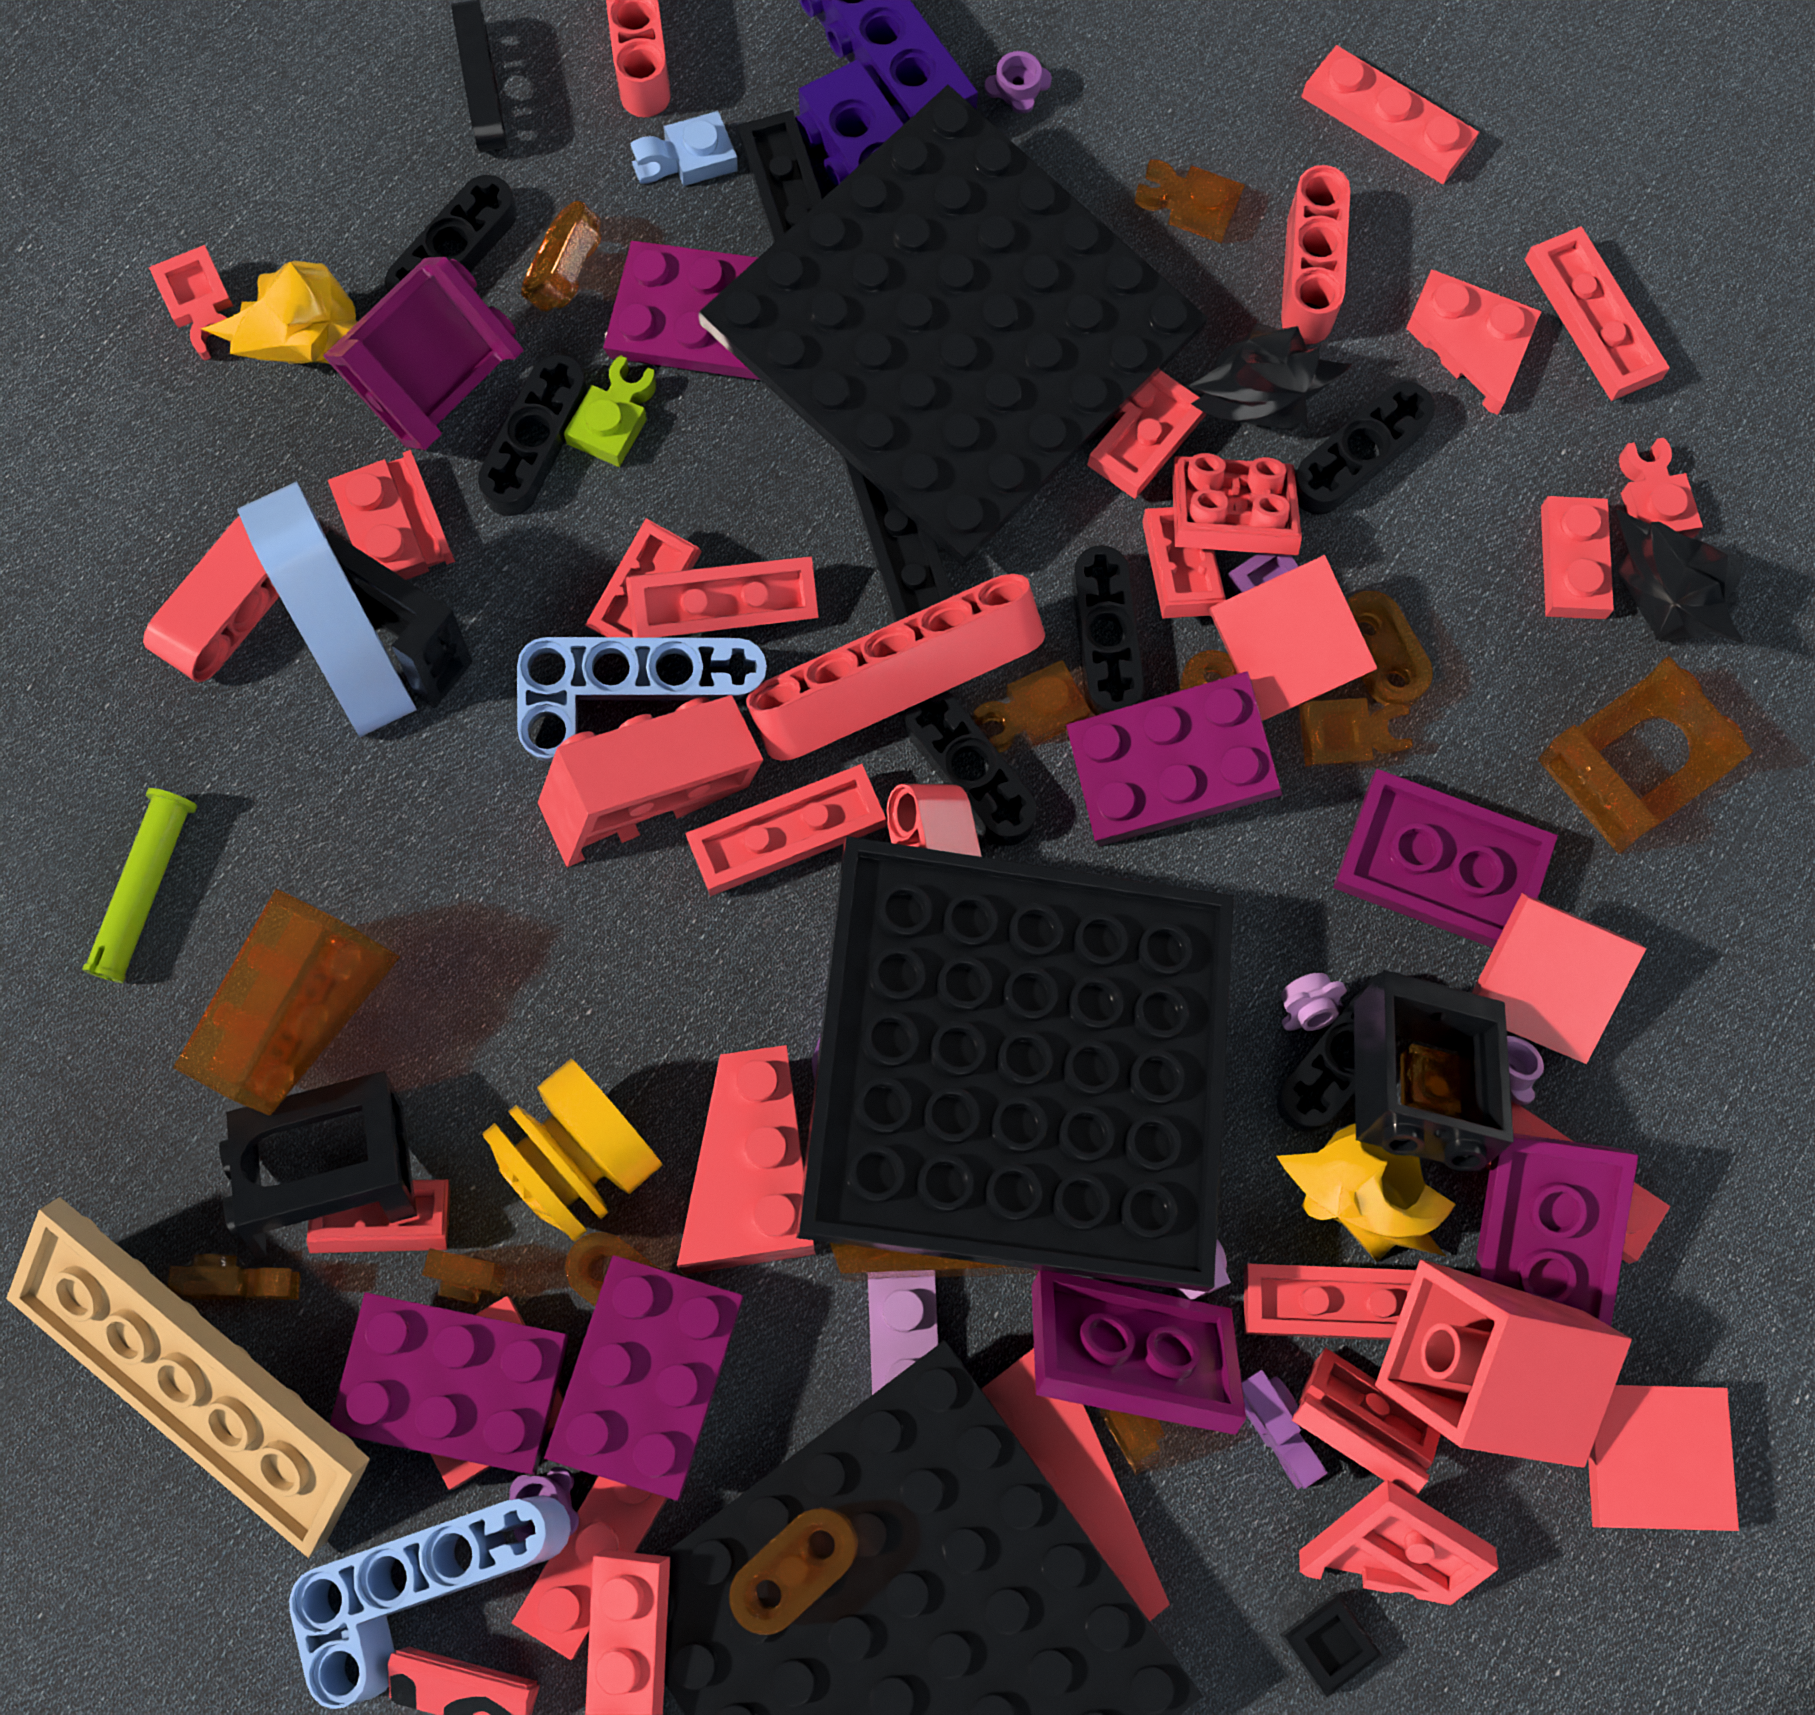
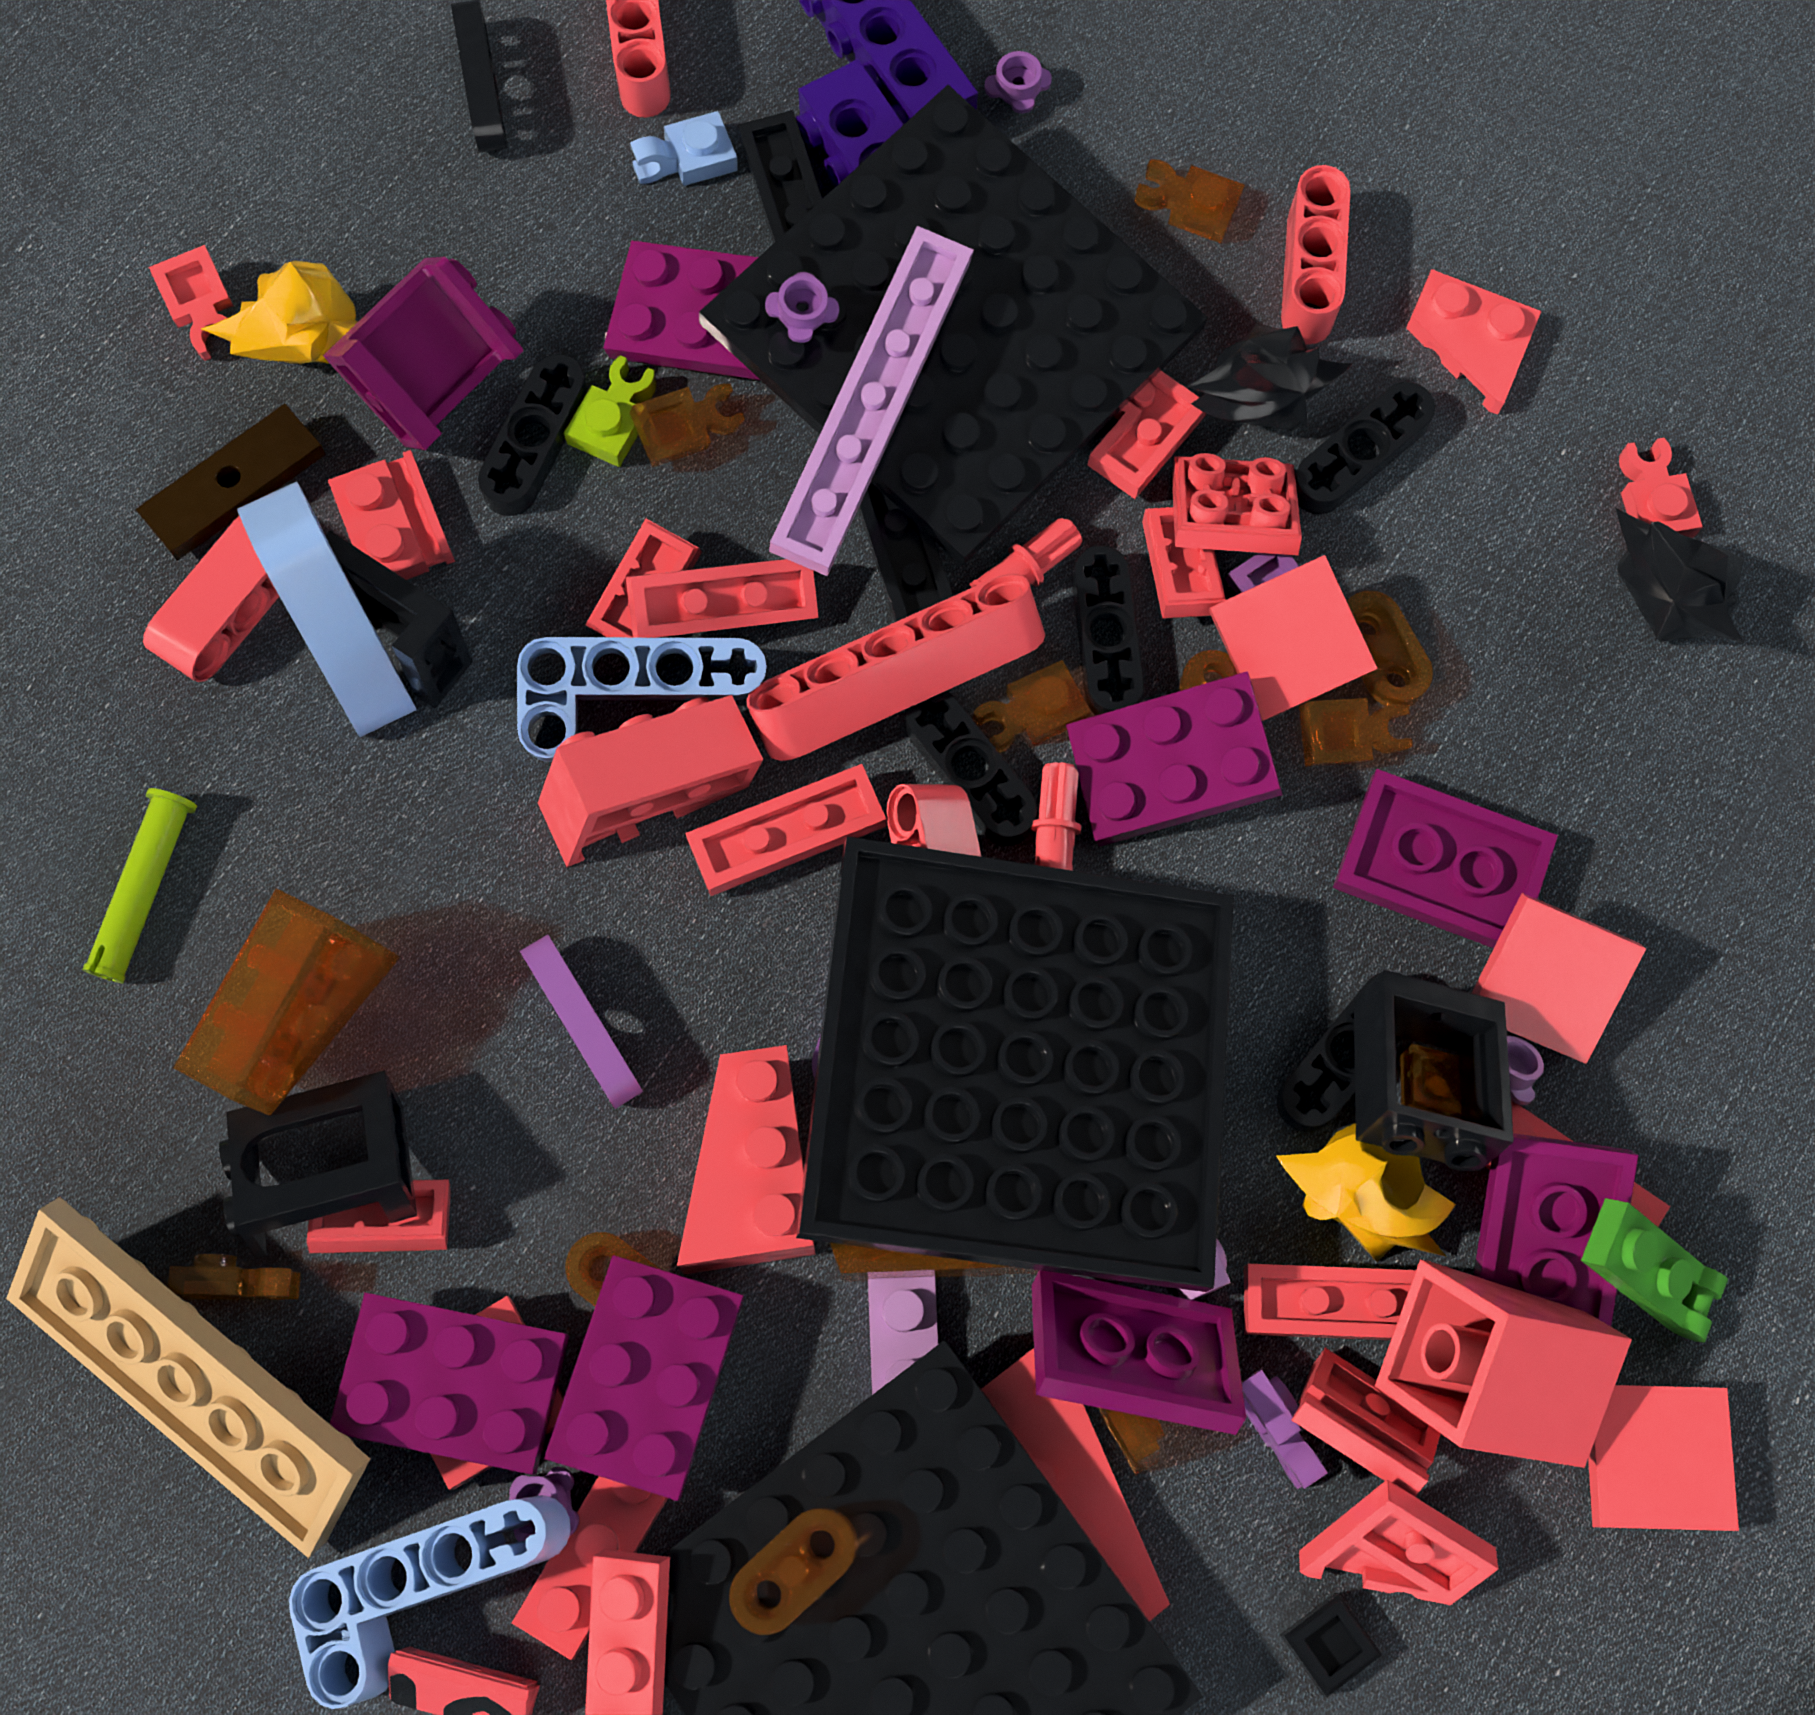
black beam [385,175,517,293] -> none
clear orange plate [422,1248,507,1305] -> none
yellow wheel [482,1058,663,1242] -> none
clear orange plate [521,201,602,312] -> none
lavender plate [1281,973,1347,1031] -> none
coral plate [1302,45,1479,185] -> none
coral plate [1525,226,1670,401] -> none
clear orange panel [1537,656,1754,855] -> none
coral plate [1541,496,1614,619] -> none
none -> dark brown tile [135,403,326,561]
none -> medium lavender beam [520,934,643,1109]
none -> clear orange plate [630,383,745,468]
none -> medium lavender plate [765,272,839,343]
none -> lavender plate [769,226,973,576]
none -> coral axle [969,518,1083,588]
none -> coral axle [1031,762,1081,871]
none -> bright green plate [1581,1198,1728,1343]

